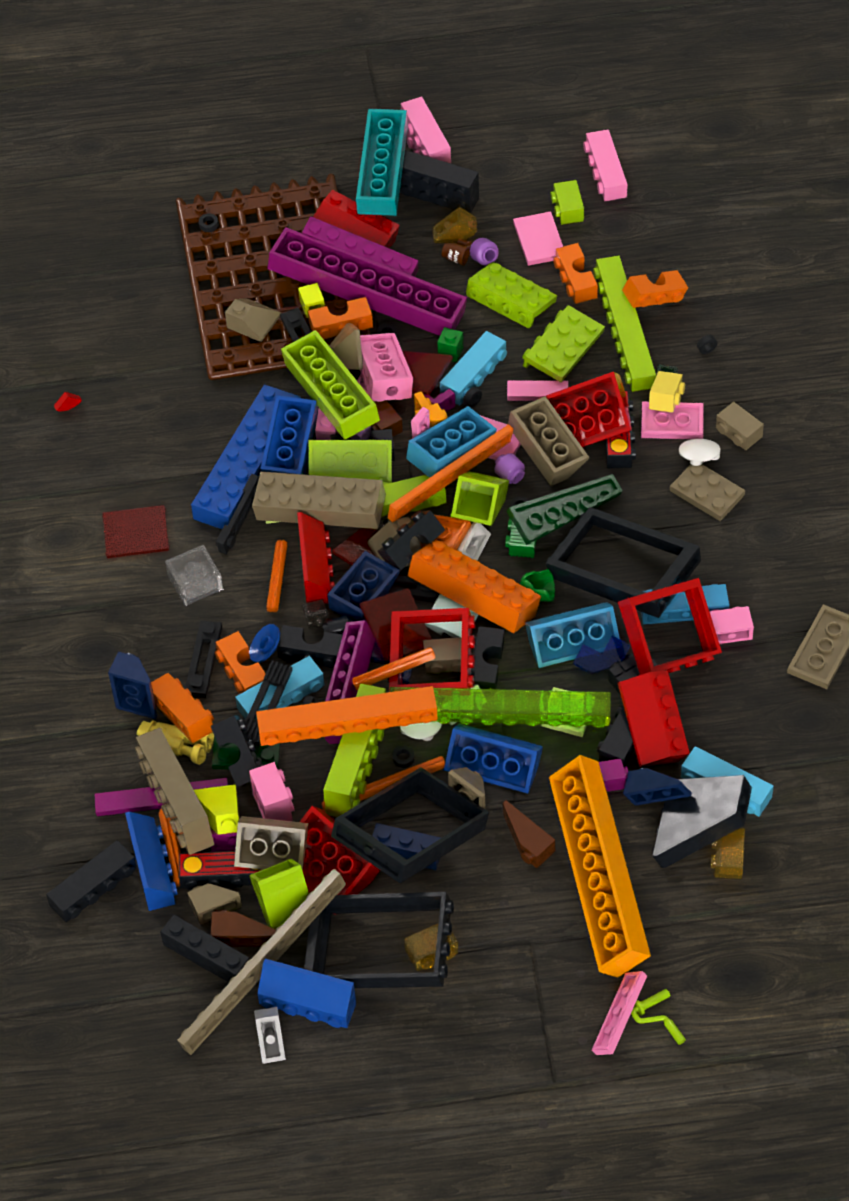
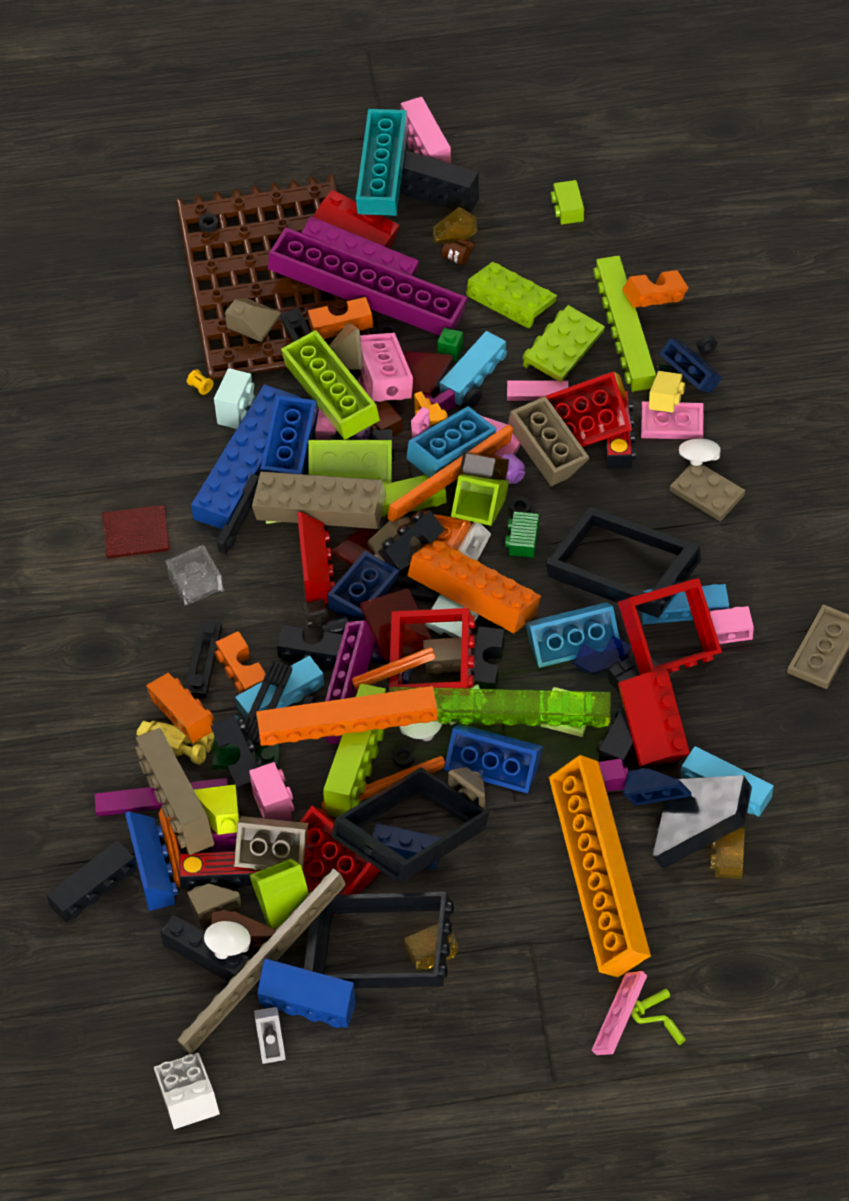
red tile [54,392,82,411] -> none
dark blue slope [108,651,158,720] -> none
blue dish [249,624,280,663] -> none
orange axle [266,540,287,613] -> none
neon yellow brick [298,283,325,318] -> none
medium lavender head [470,238,499,266] -> none
reddish brown slope [503,800,555,868] -> none
dark green wing [507,474,623,545] -> none
bright pink tile [513,211,563,266] -> none
green hair [520,569,555,602] -> none
orange arch [553,243,598,304] -> none
bright pink brick [583,129,627,201] -> none
dark tan brick [716,401,764,450] -> none
none -> white slope [154,1052,220,1129]
none -> yellow bush [187,369,214,395]
none -> white dish [204,921,251,959]
none -> light aqua brick [214,368,256,429]
none -> dark brown slope [459,452,509,480]
none -> dark blue brick [659,338,722,393]

